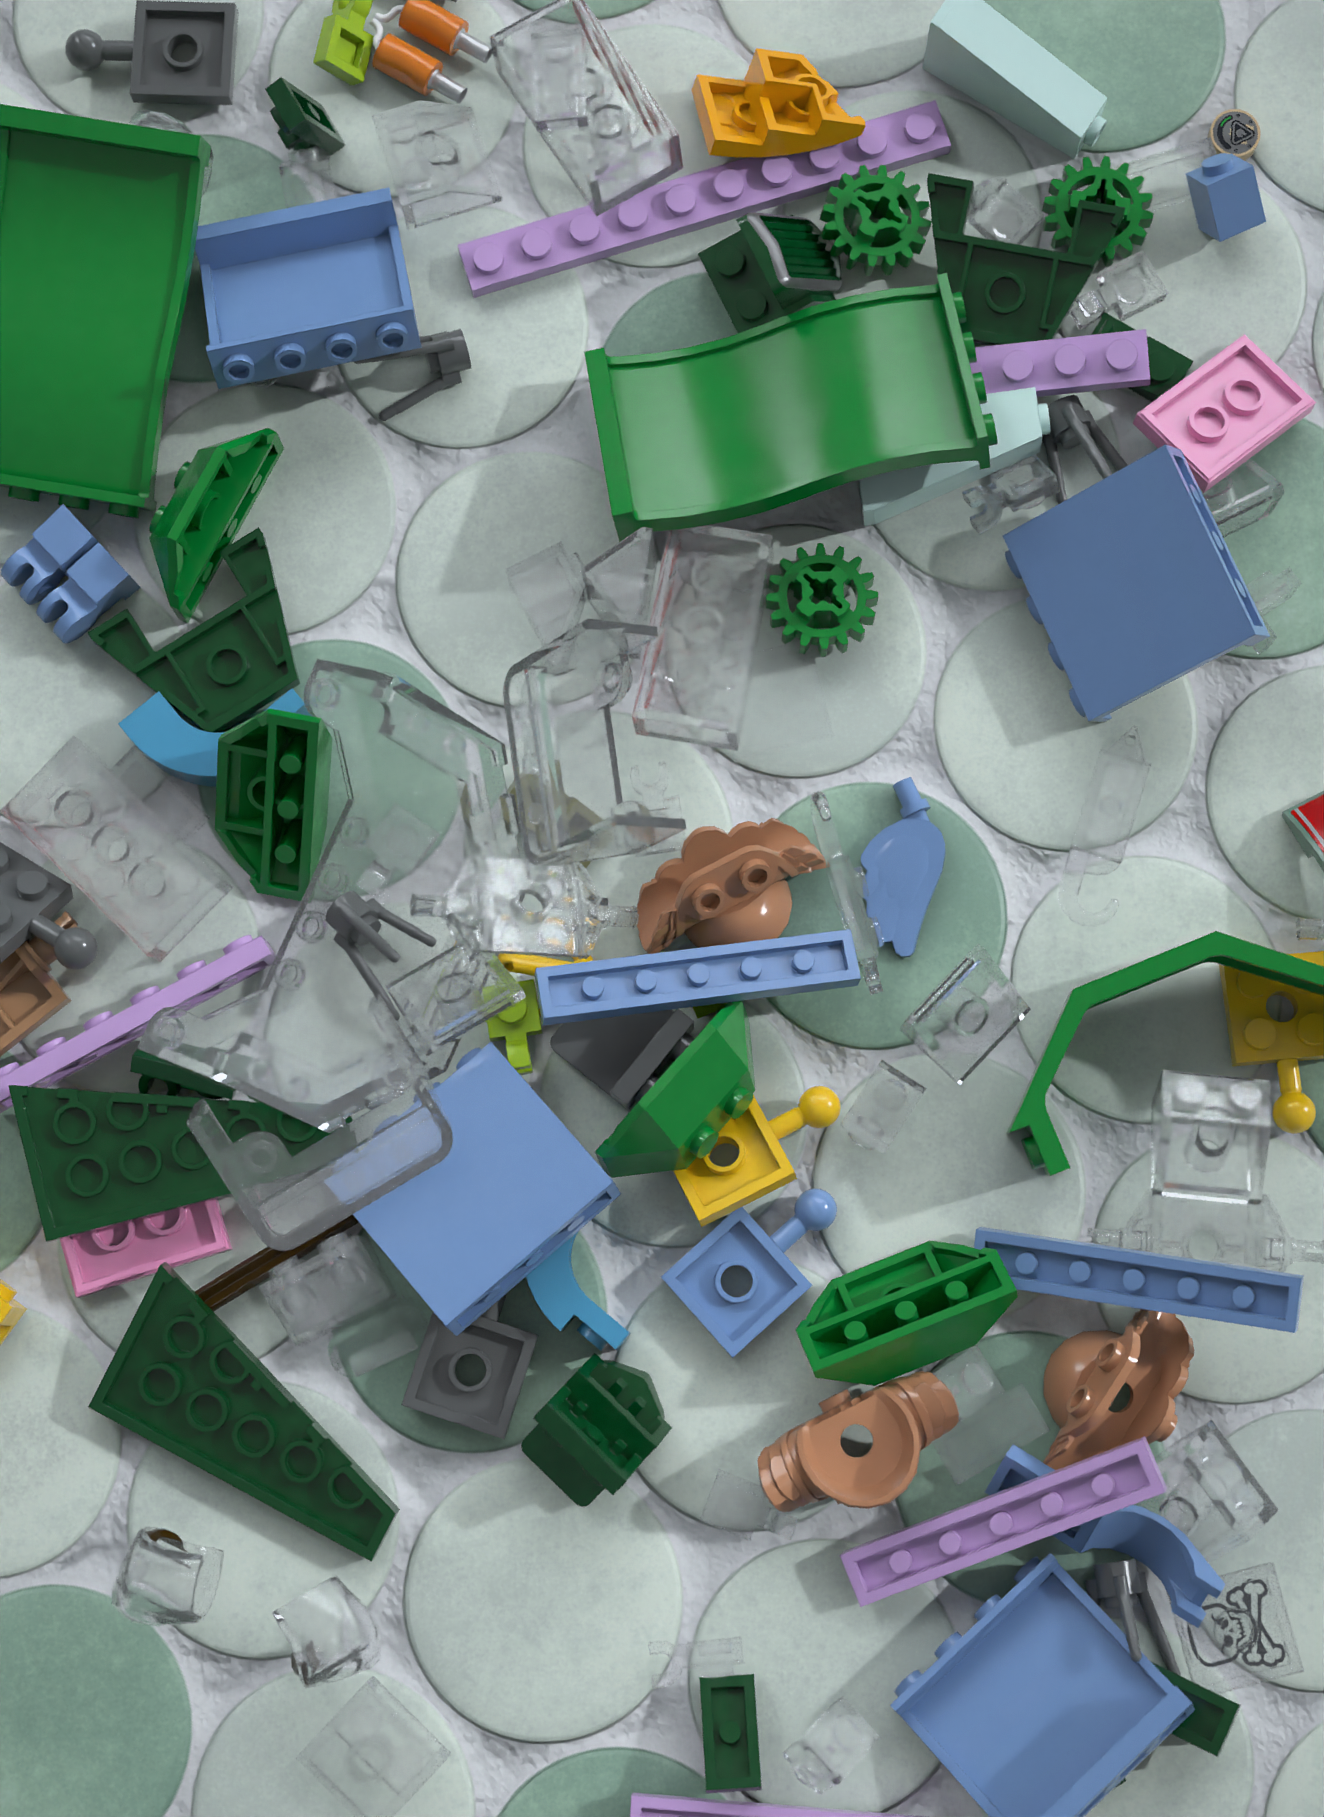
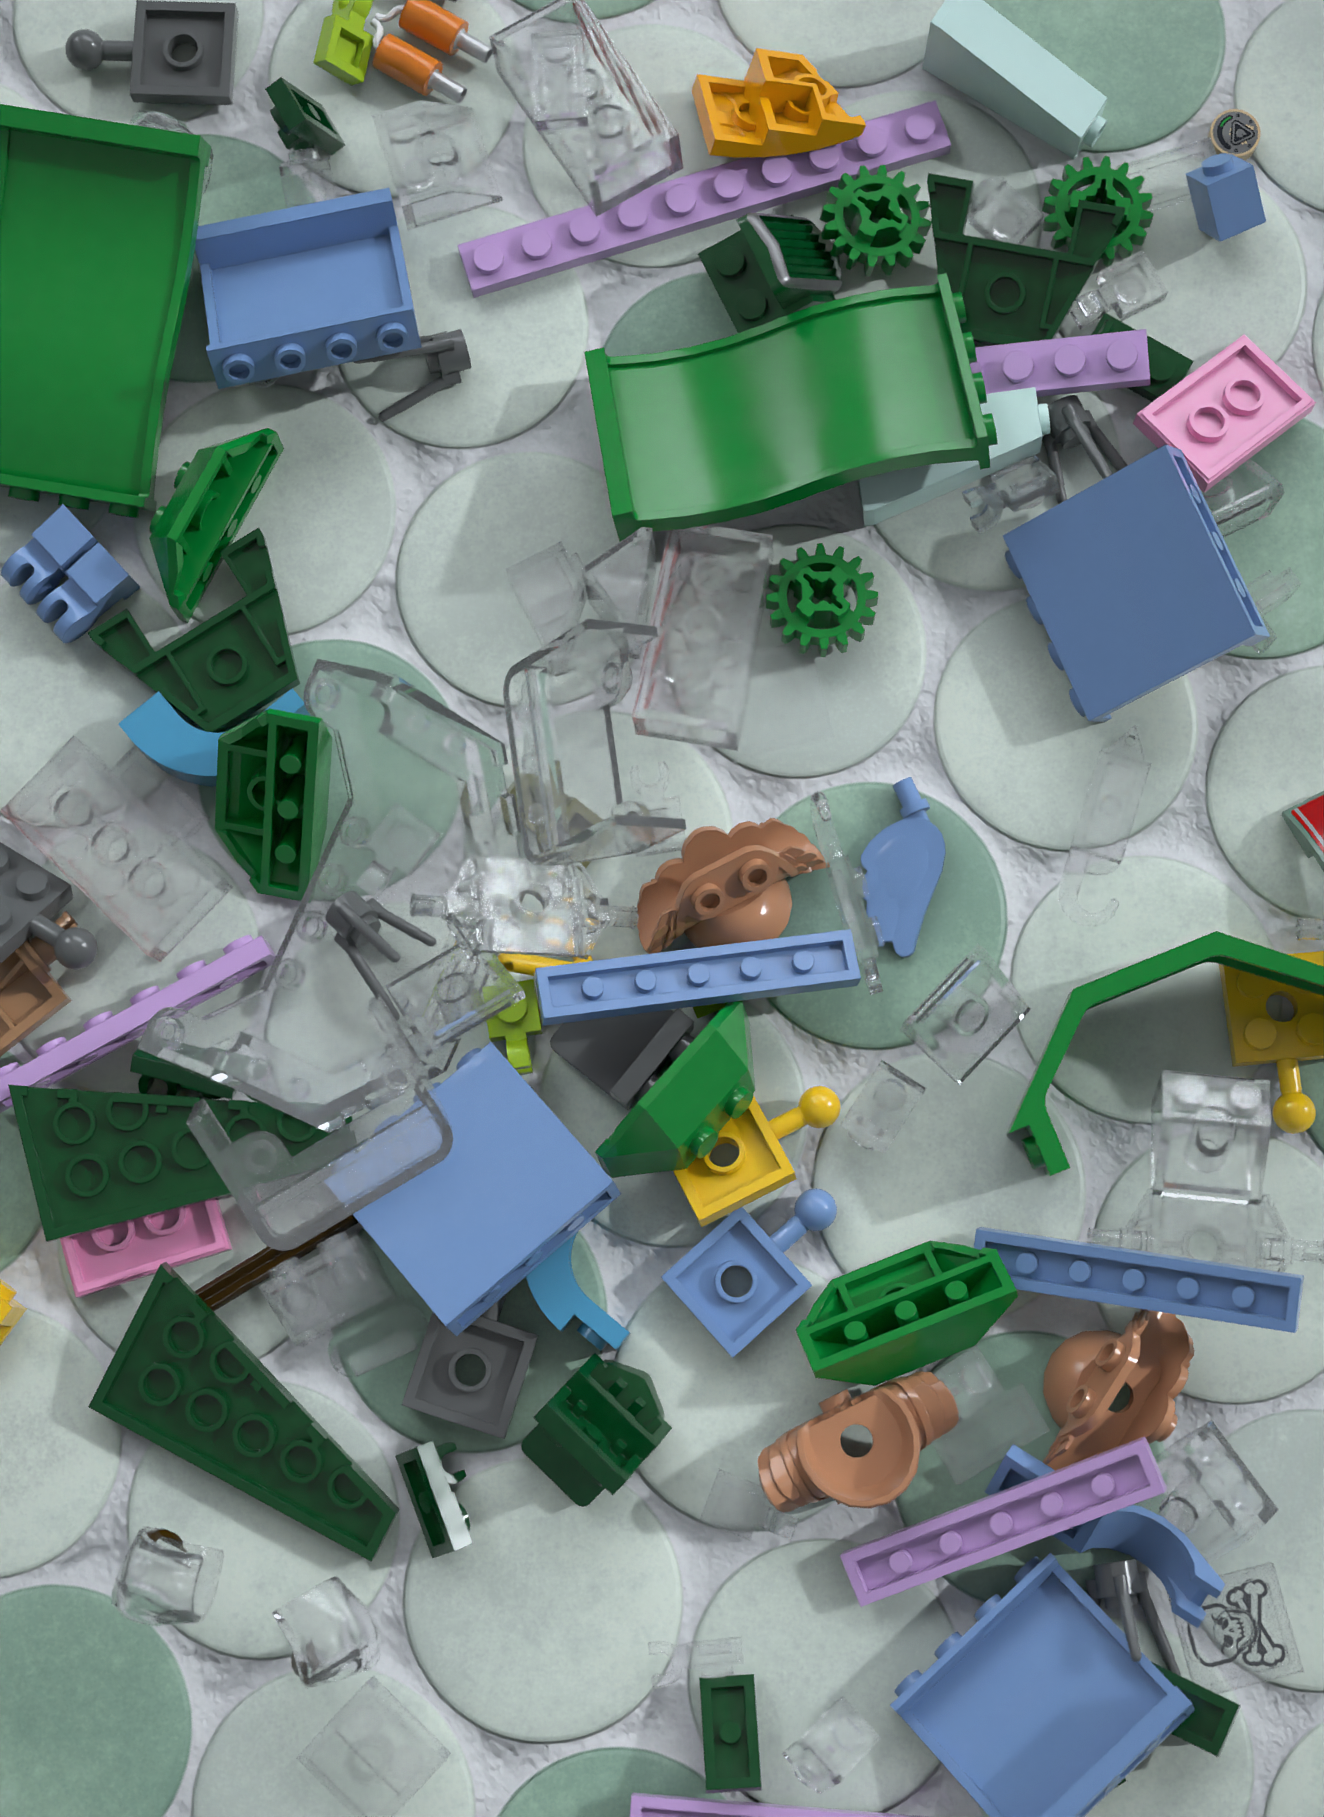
none -> dark green plate [395,1441,473,1559]

